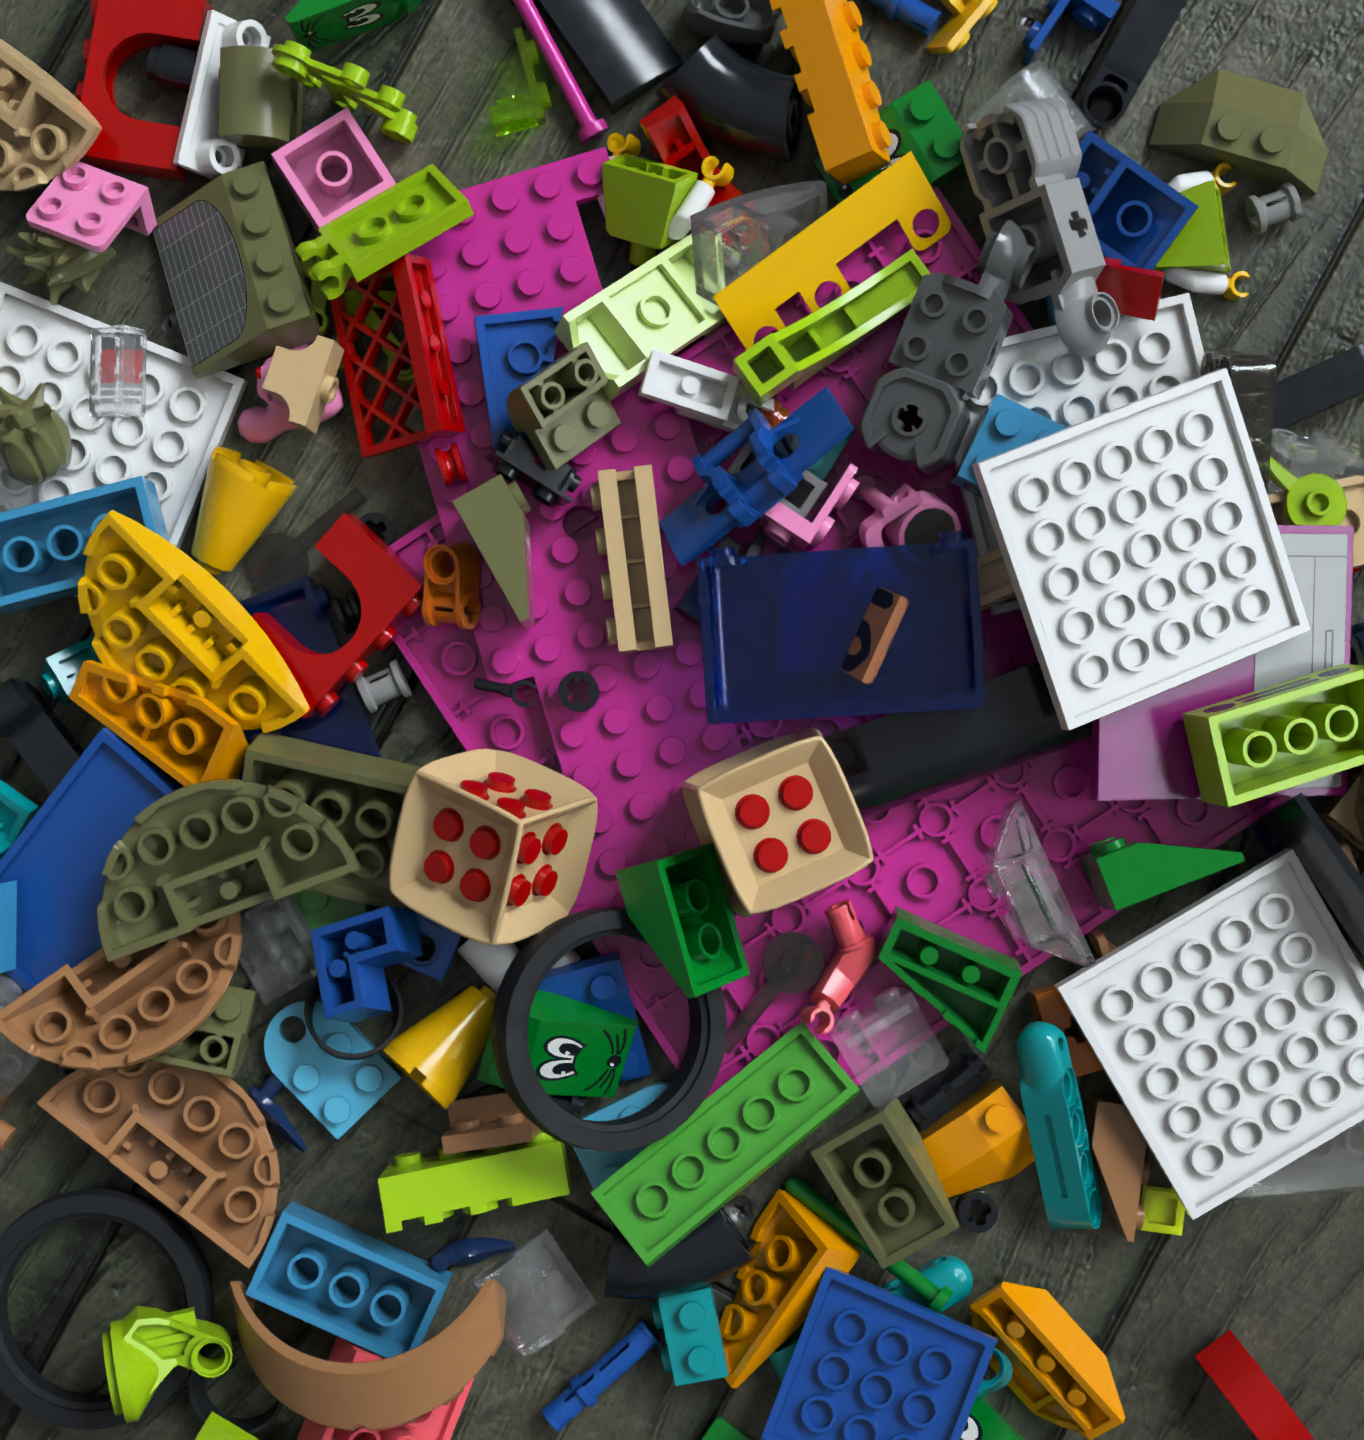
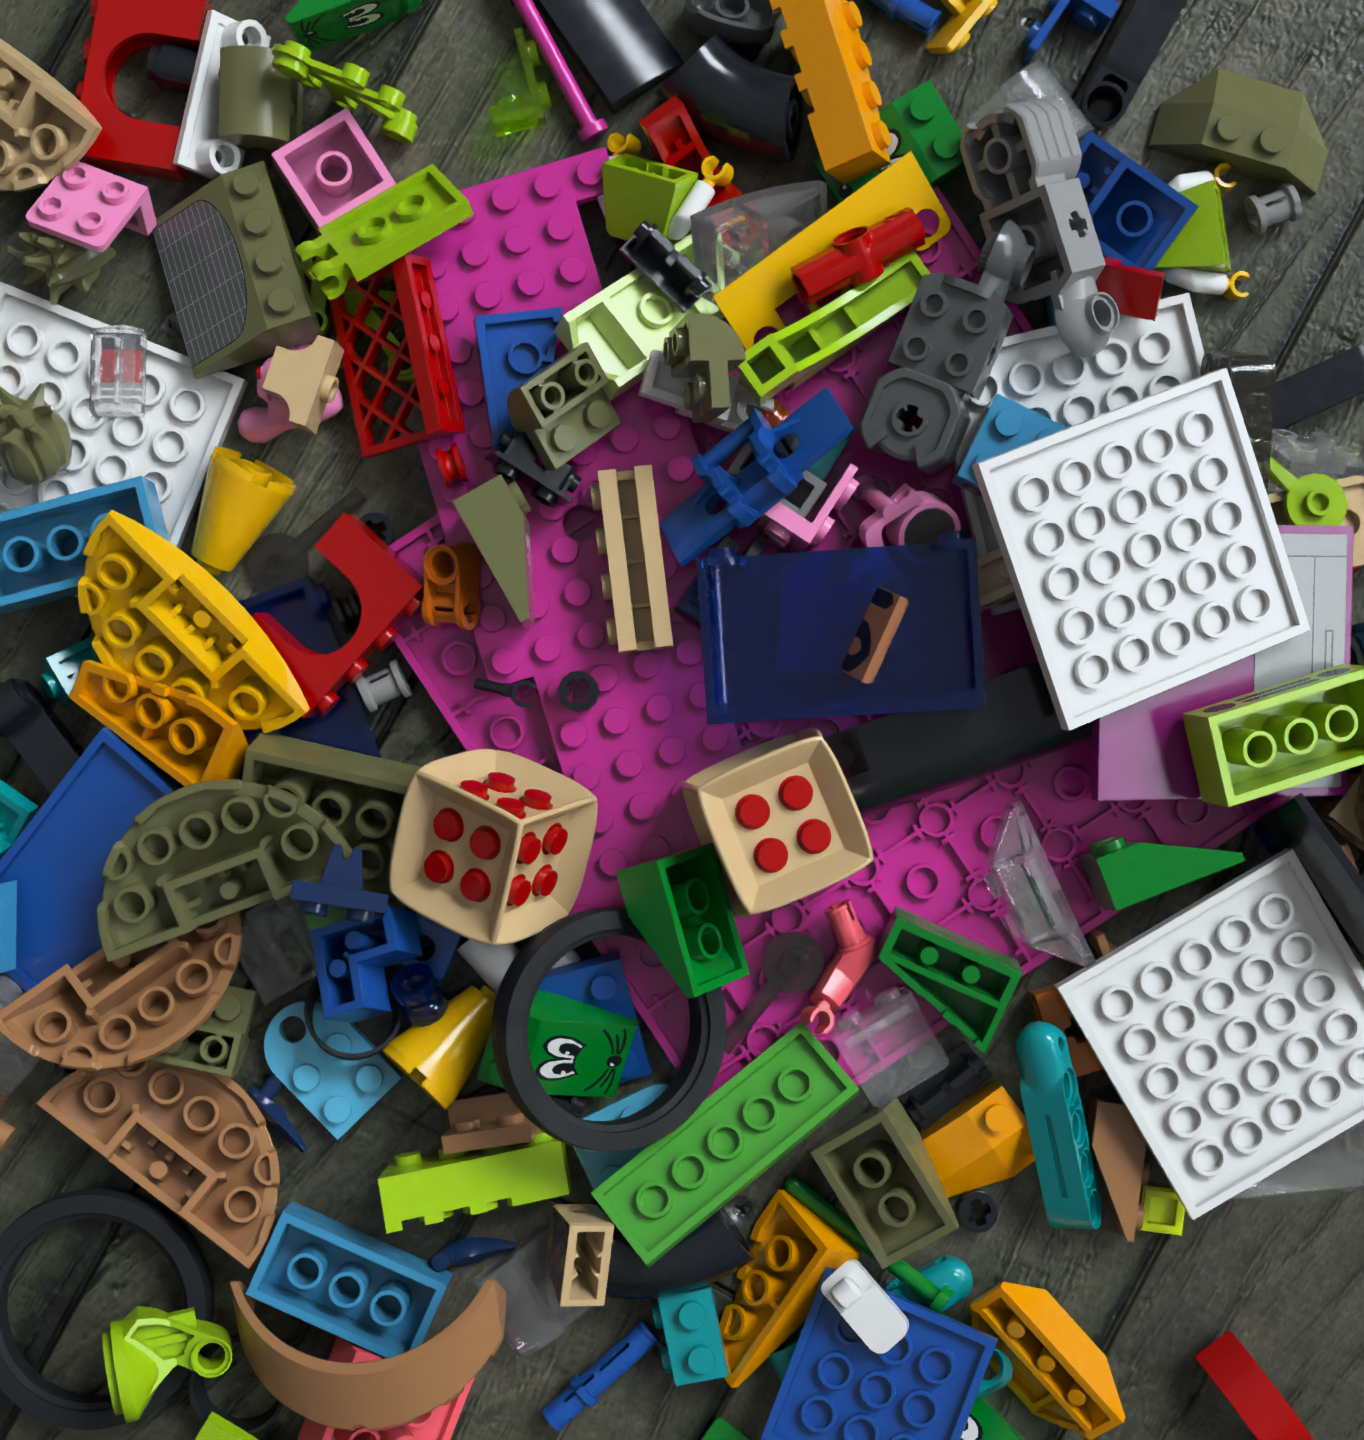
none -> dark blue plate [290,844,389,924]
none -> clear blue wheel [390,963,448,1027]
none -> tan torso [546,1204,614,1307]
none -> black hinge [619,220,712,314]
none -> olive brick [663,313,746,423]
none -> red piece [790,207,926,305]
none -> white piece [821,1259,909,1354]

